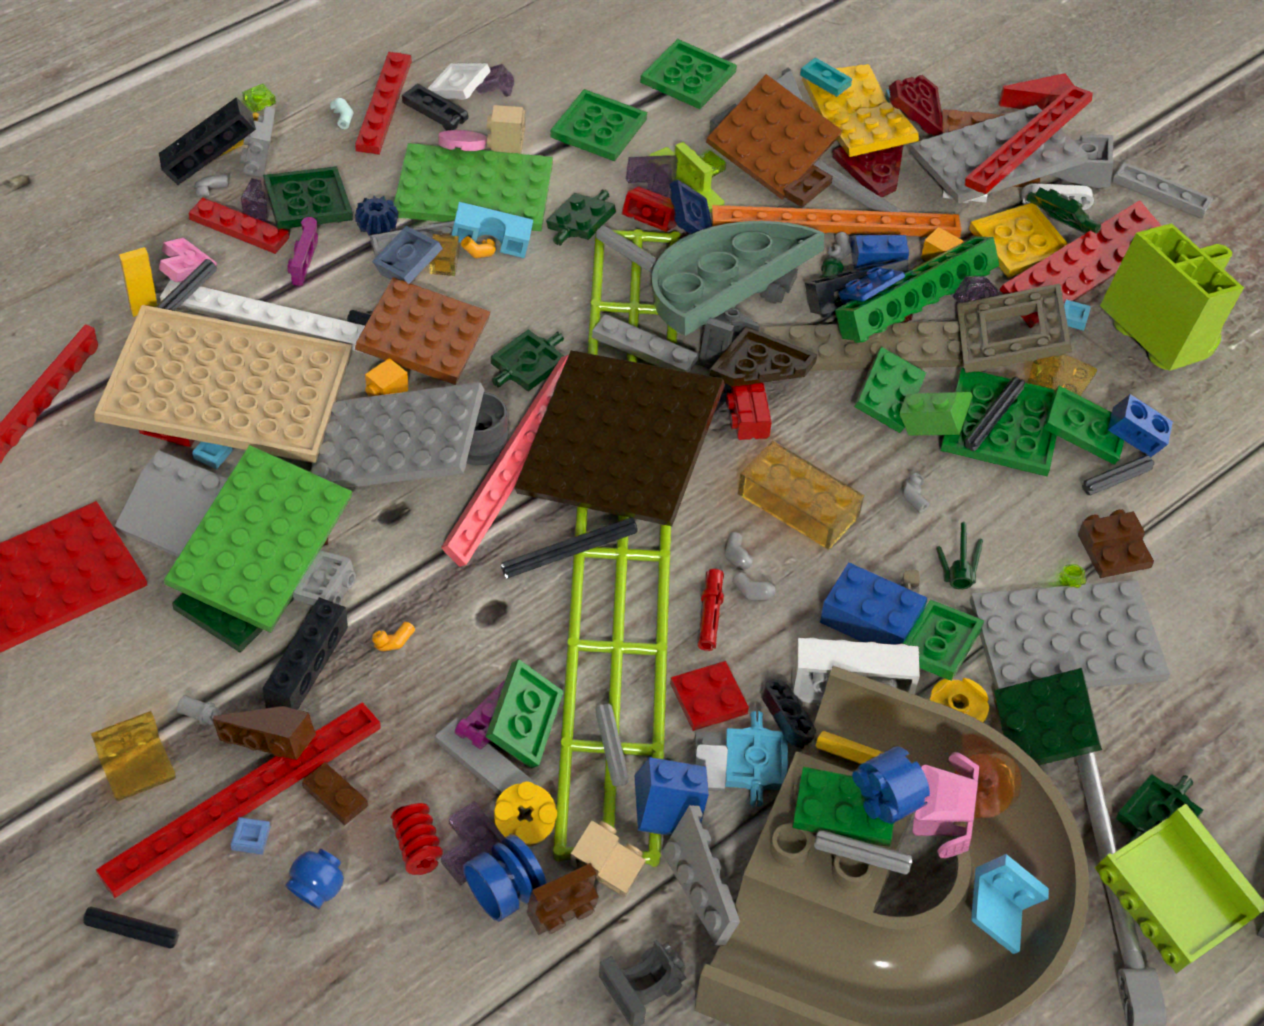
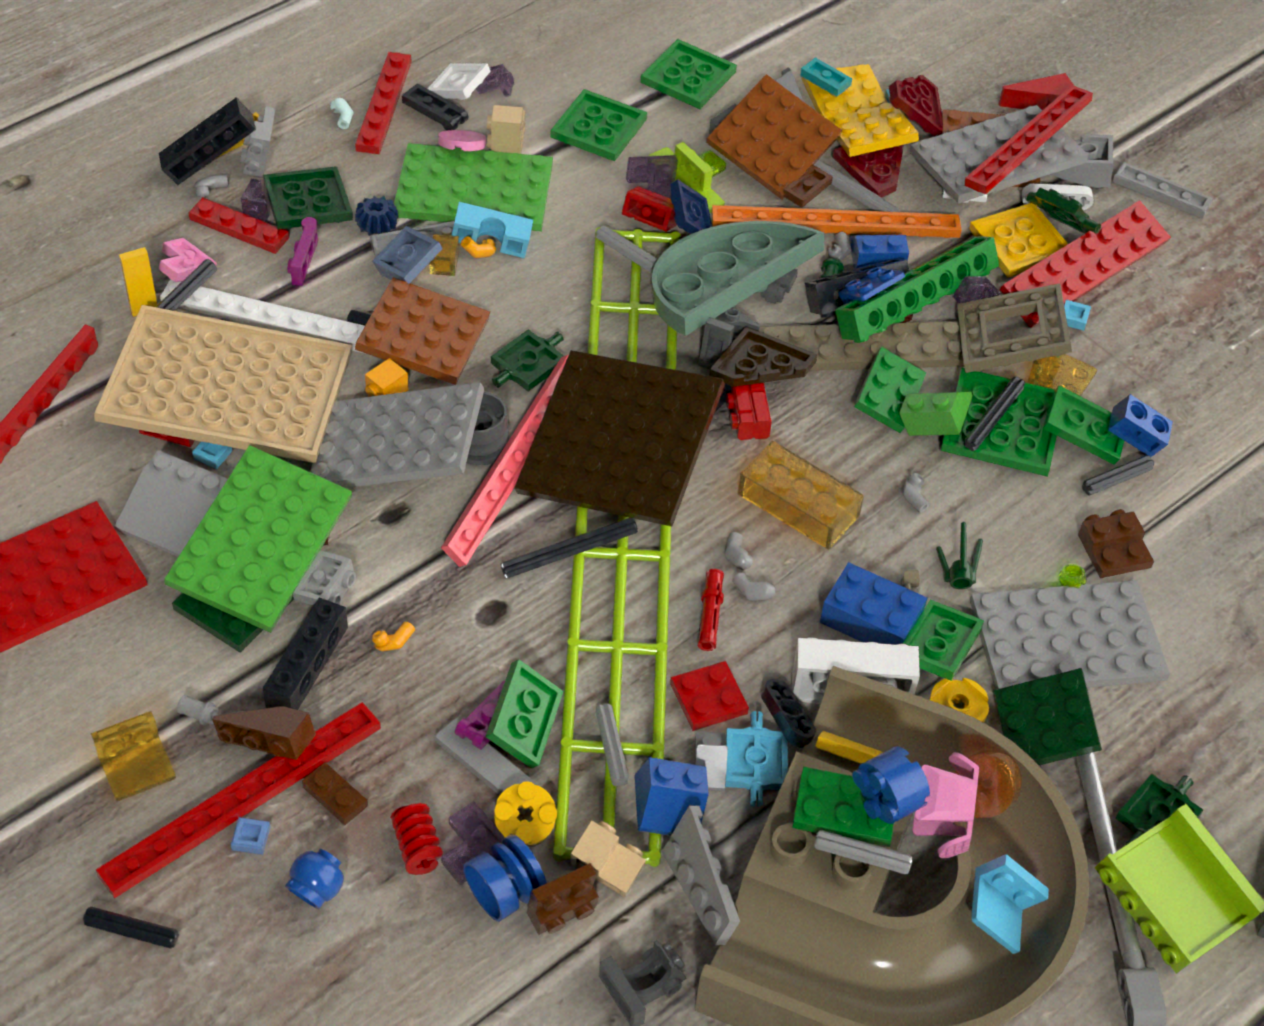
clear neon green plate [242,83,276,112] -> none
dark green plate [546,189,616,246] -> none
light grey plate [592,314,698,372] -> none
light orange brick [921,227,964,261] -> none
lime piece [1100,223,1244,371] -> none

